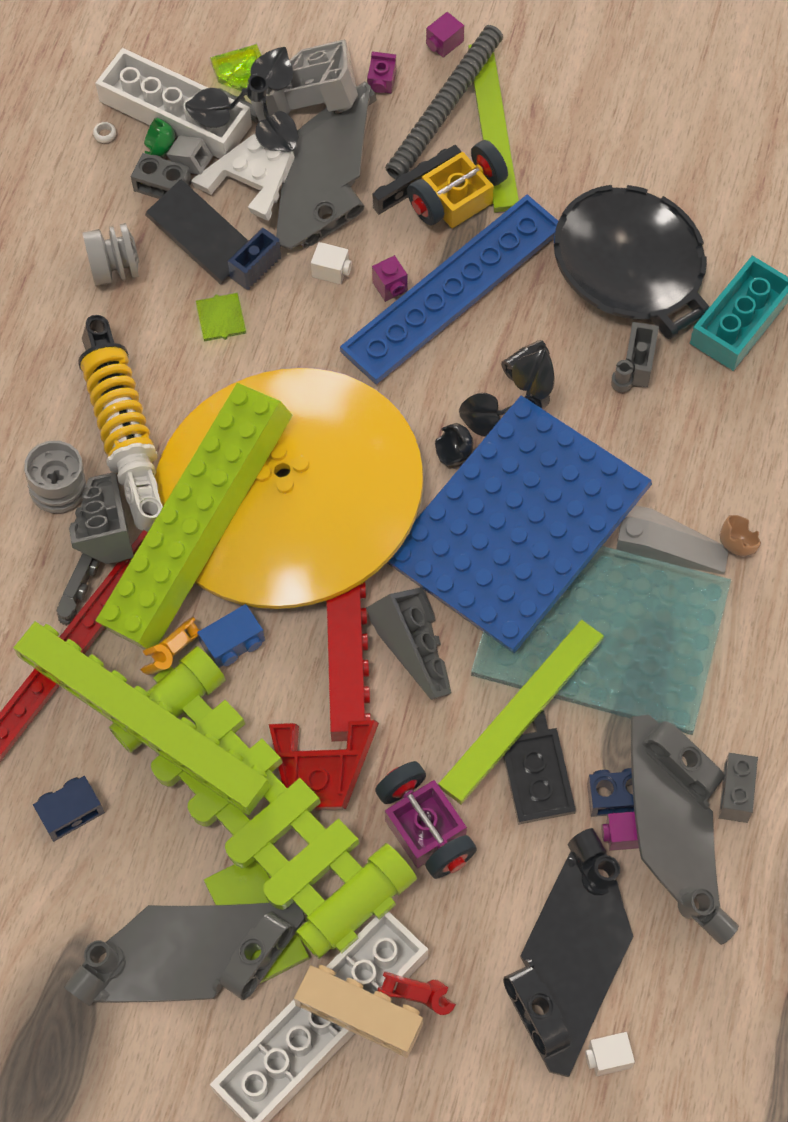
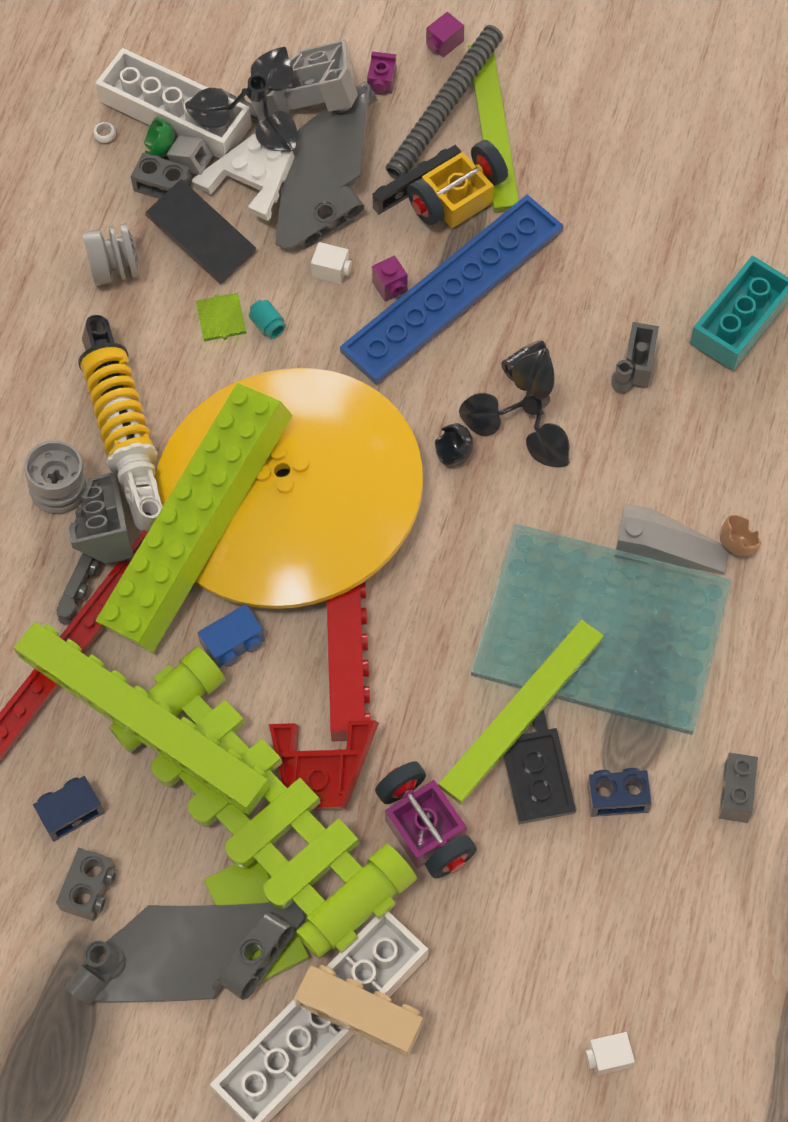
light orange piece [140,617,202,675] -> none
clear neon green plate [210,44,261,91] -> none
dark blue brick [227,228,281,290] -> none
dark grey wedge [366,587,451,700] -> none
red piece [377,971,456,1015] -> none
blue plate [387,395,652,653] -> none
black panel [503,828,634,1077] -> none
black dish [553,185,709,339] -> none
magenta brick [601,812,639,851] -> none
dark grey panel [631,714,739,945] -> none
none -> dark grey brick [56,847,117,921]
none -> teal brick [248,300,286,339]

